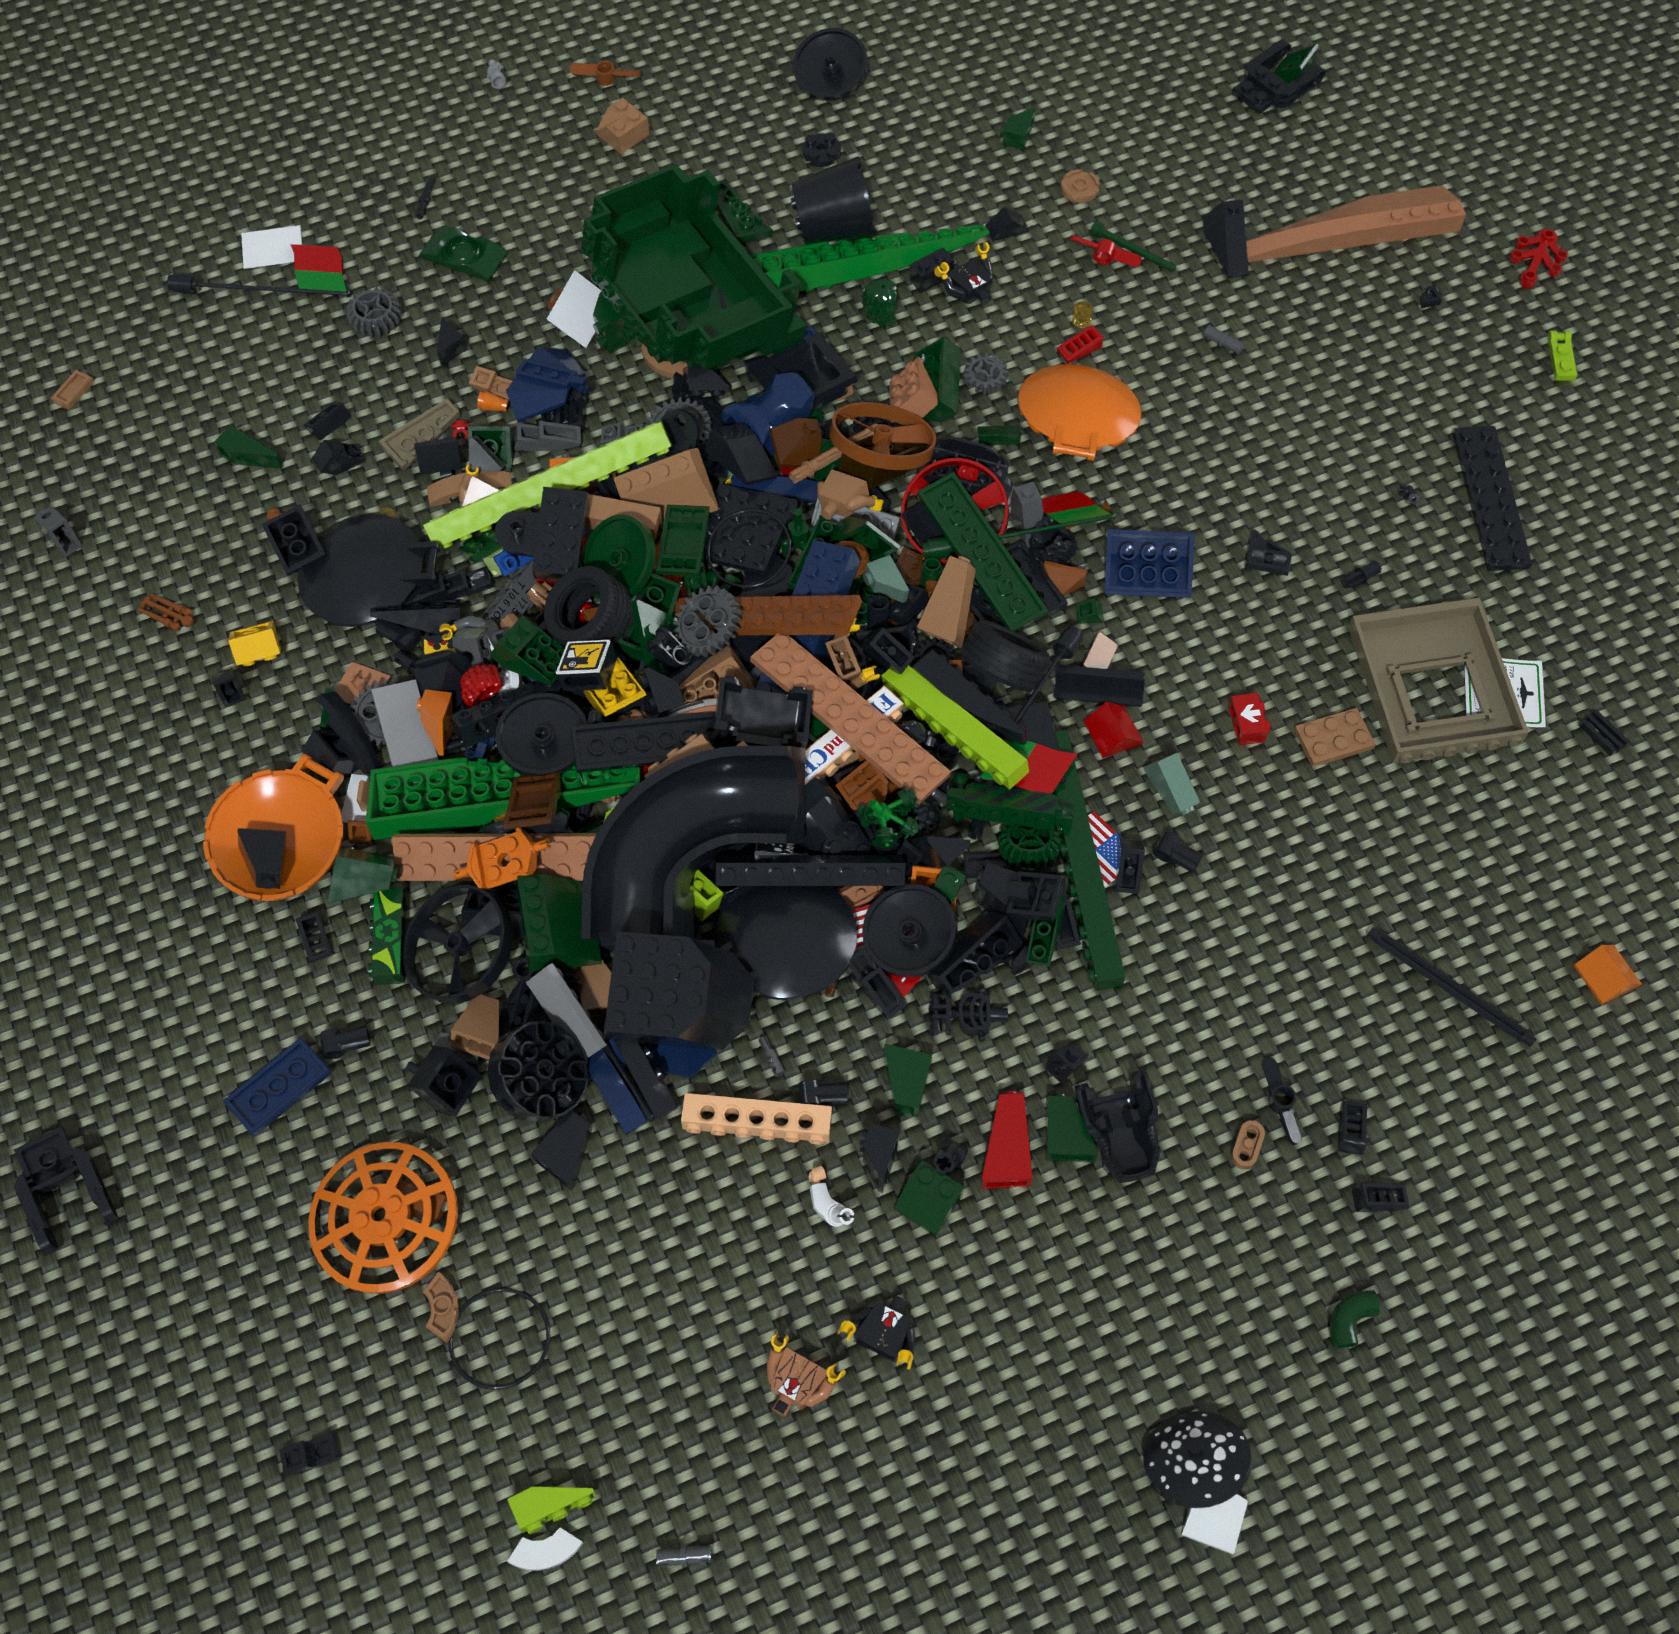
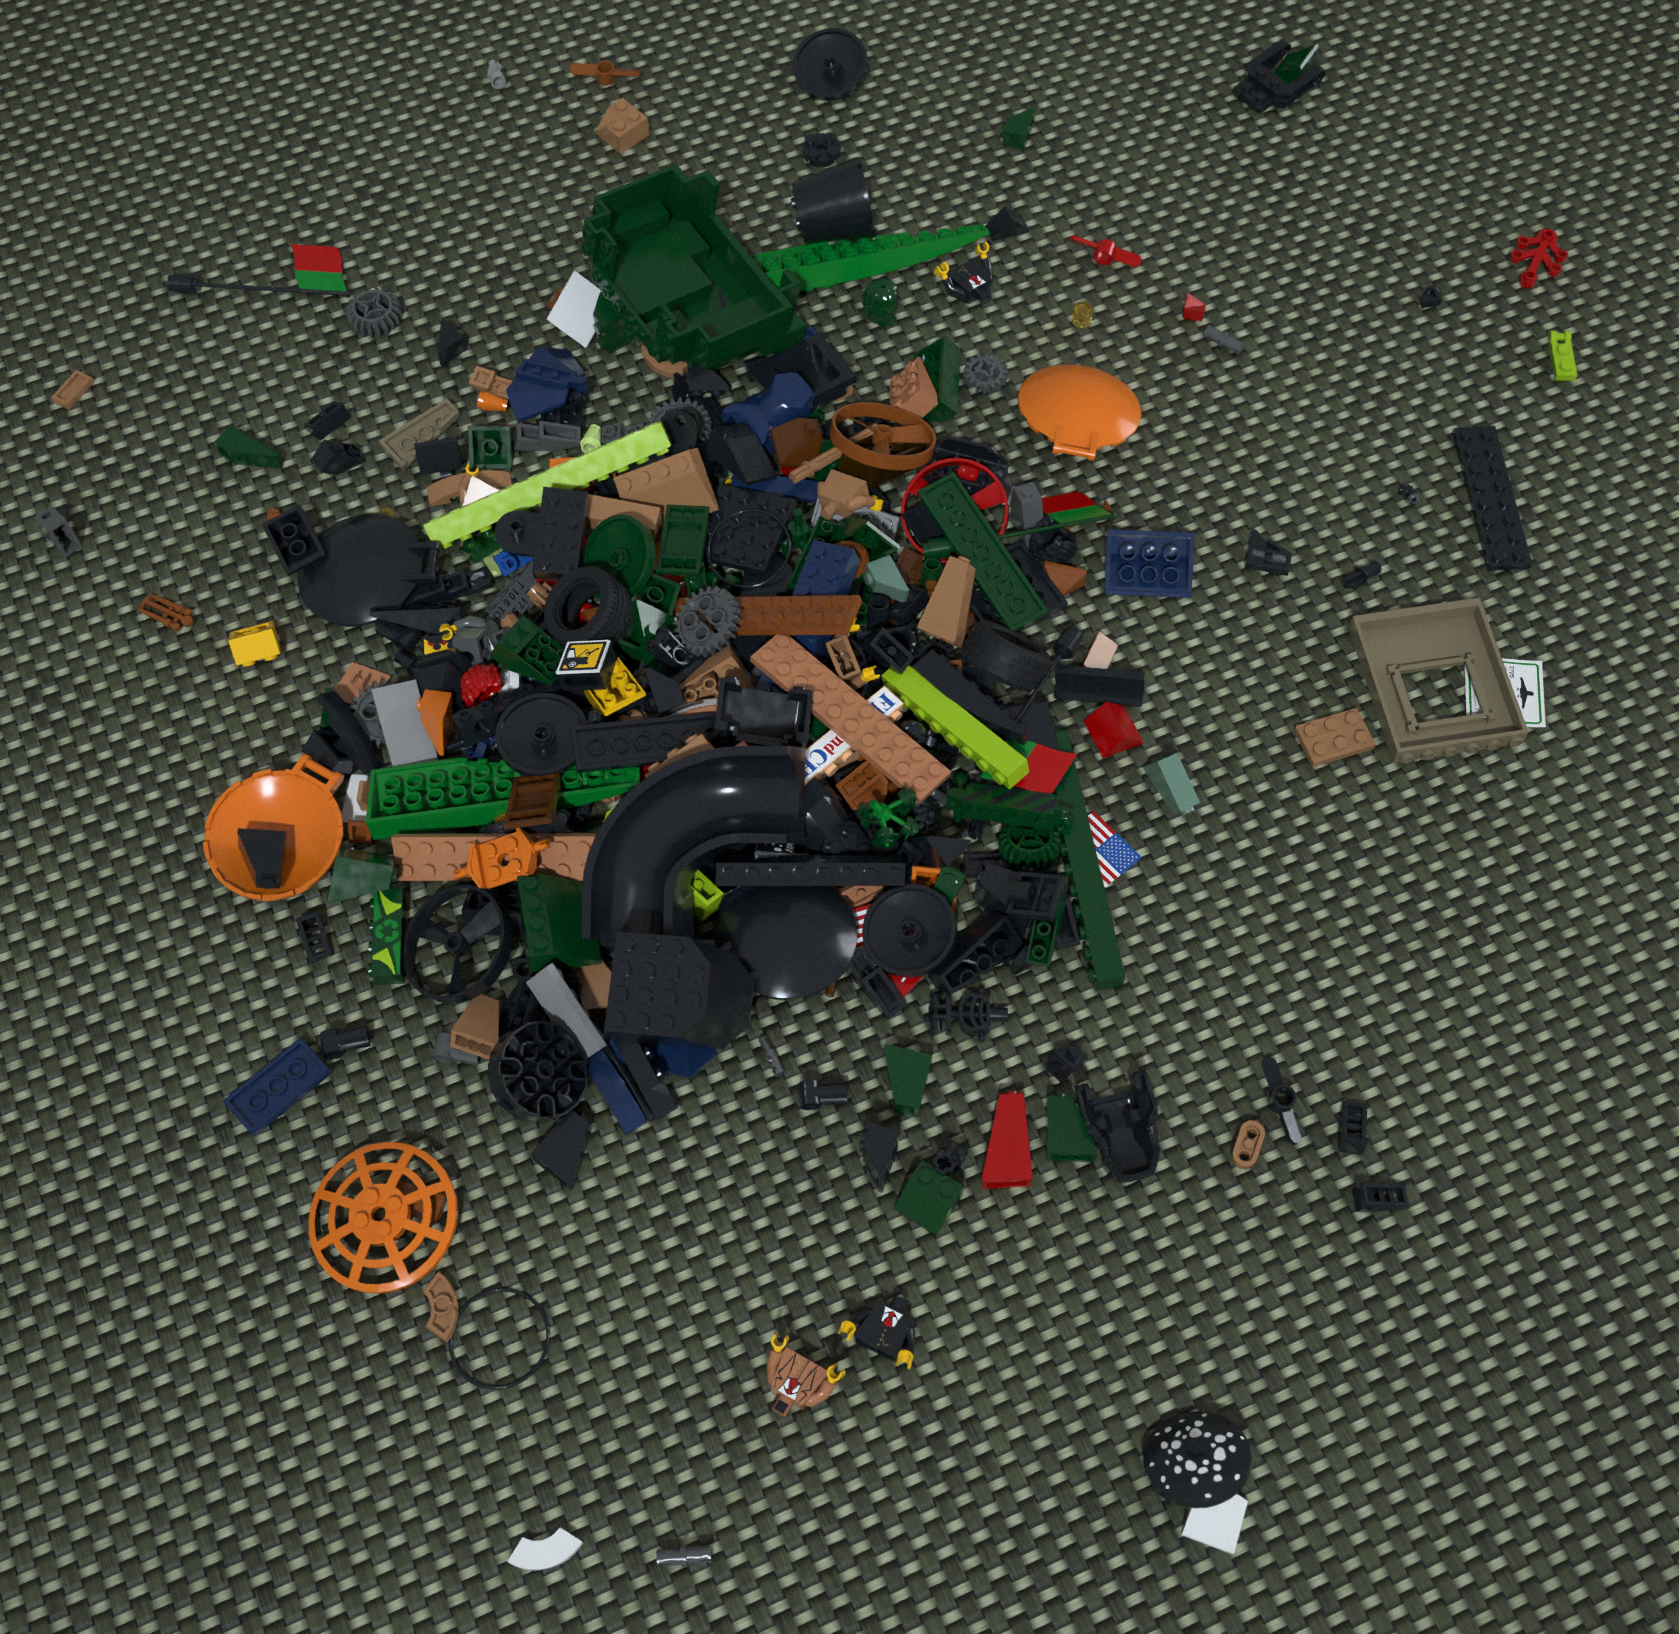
black plate [14,1126,119,1256] -> none
black slope [211,668,246,708] -> none
white sticker [241,225,302,269] -> none
black slope [279,1433,341,1476] -> none
black piece [405,1045,482,1117] -> none
black piece [415,176,436,219] -> none
dark green slope [419,227,508,282] -> none
red plate [450,421,471,441] -> none
dark grey slope [469,435,505,472] -> none
lime slope [507,1487,597,1534] -> none
light nougat brick [681,1093,832,1145] -> none
dark green wing [716,180,773,243] -> none
white arm [808,1166,854,1227] -> none
black brick [909,247,954,293] -> none
dark green slope [977,426,1021,445] -> none
red slope [1057,325,1103,363] -> none
medium nougat tile [1061,169,1100,203] -> none
dark green slope [1076,597,1104,624] -> none
dark green piece [1089,220,1176,272] -> none
black slope [1115,839,1145,894] -> none
black piece [1153,831,1203,873] -> none
black wedge [1203,199,1249,278] -> none
red brick [1228,693,1271,746] -> none
nougat wedge [1246,185,1466,262] -> none
dark green cylinder [1330,1290,1380,1349] -> none
black piece [1367,927,1537,1047] -> none
orange slope [1574,945,1642,1005] -> none
black tile [1578,709,1629,756] -> none
none -> yellowish green cone [580,424,601,453]
none -> red slope [1182,294,1206,322]

